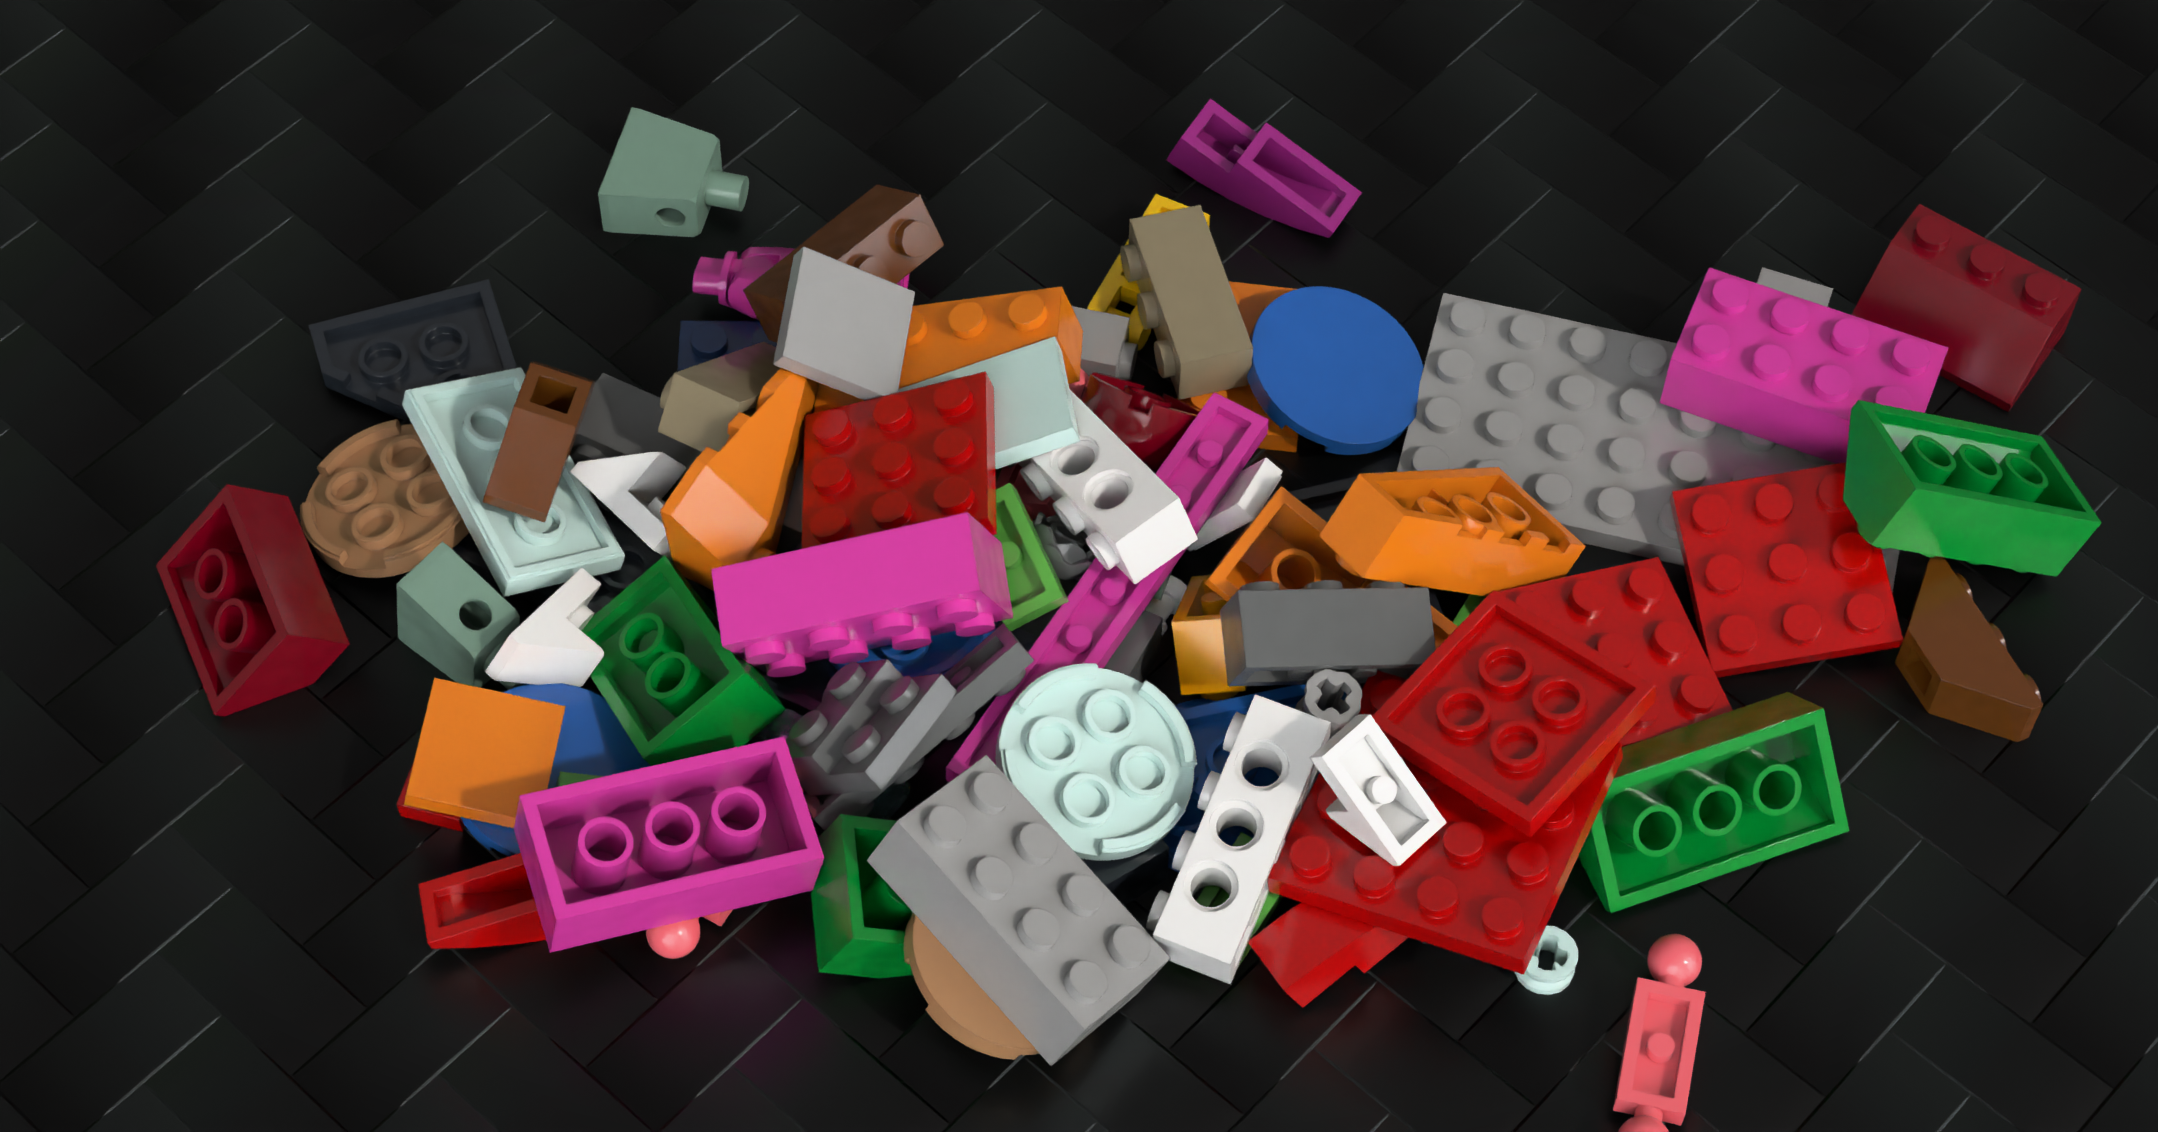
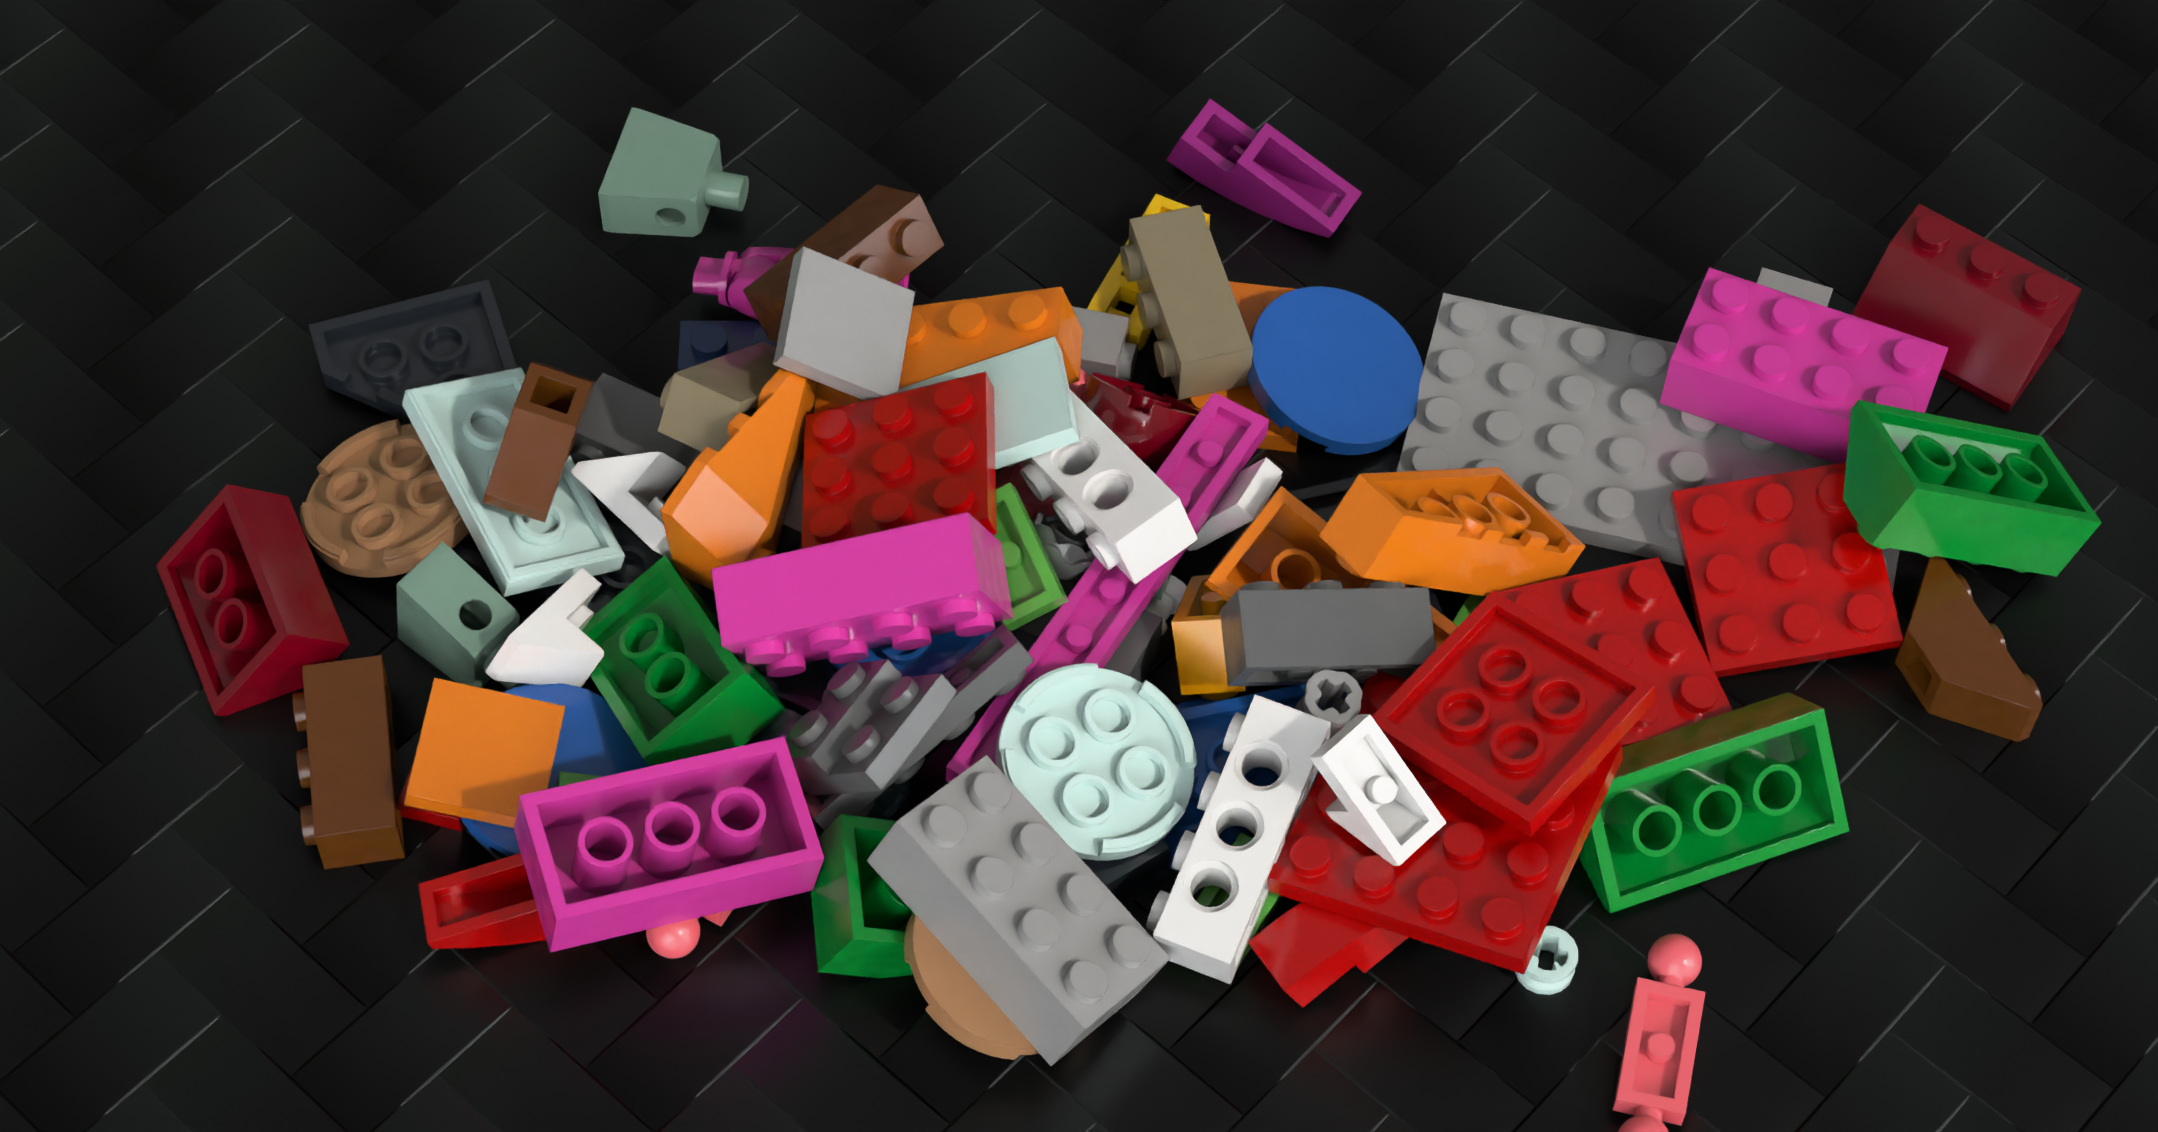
none -> reddish brown brick [293,655,405,869]

